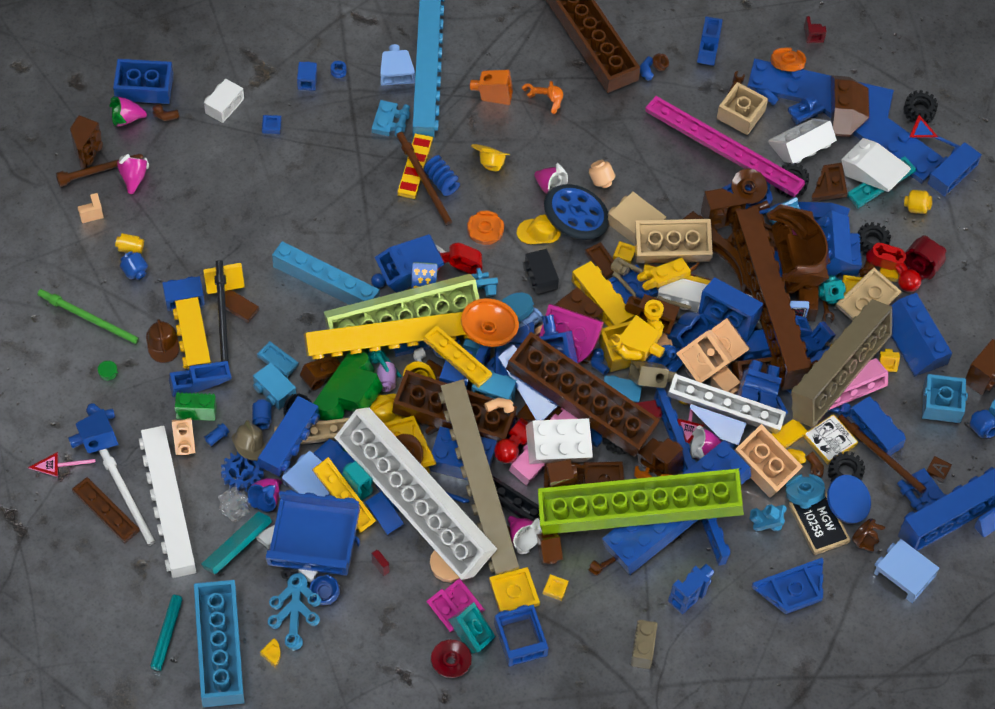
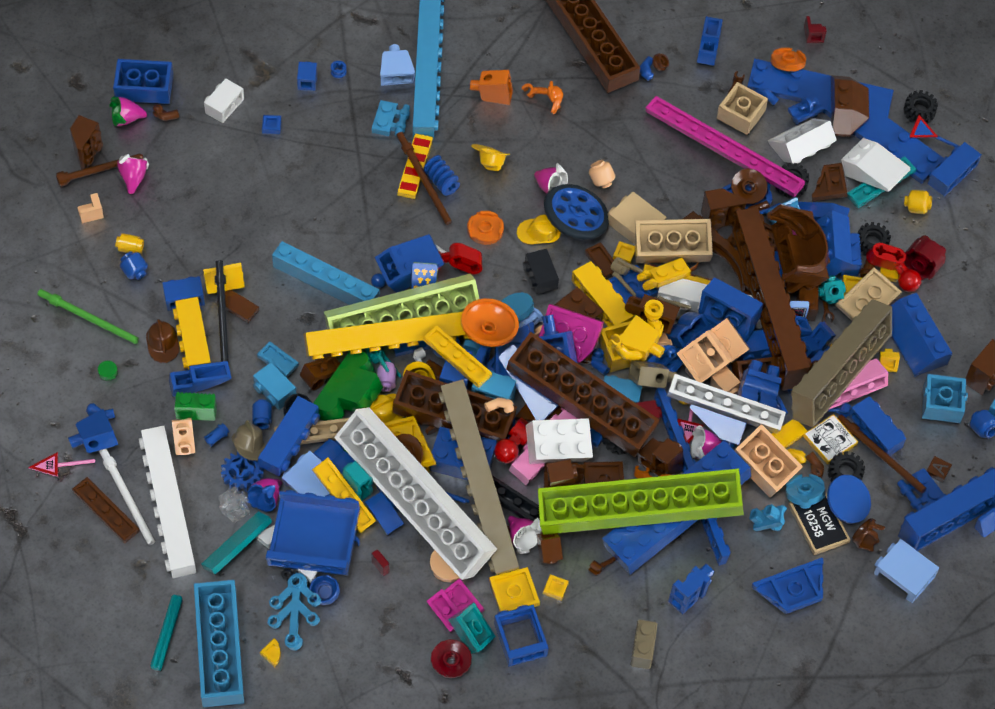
dark azure hips [471,268,498,297] -> none

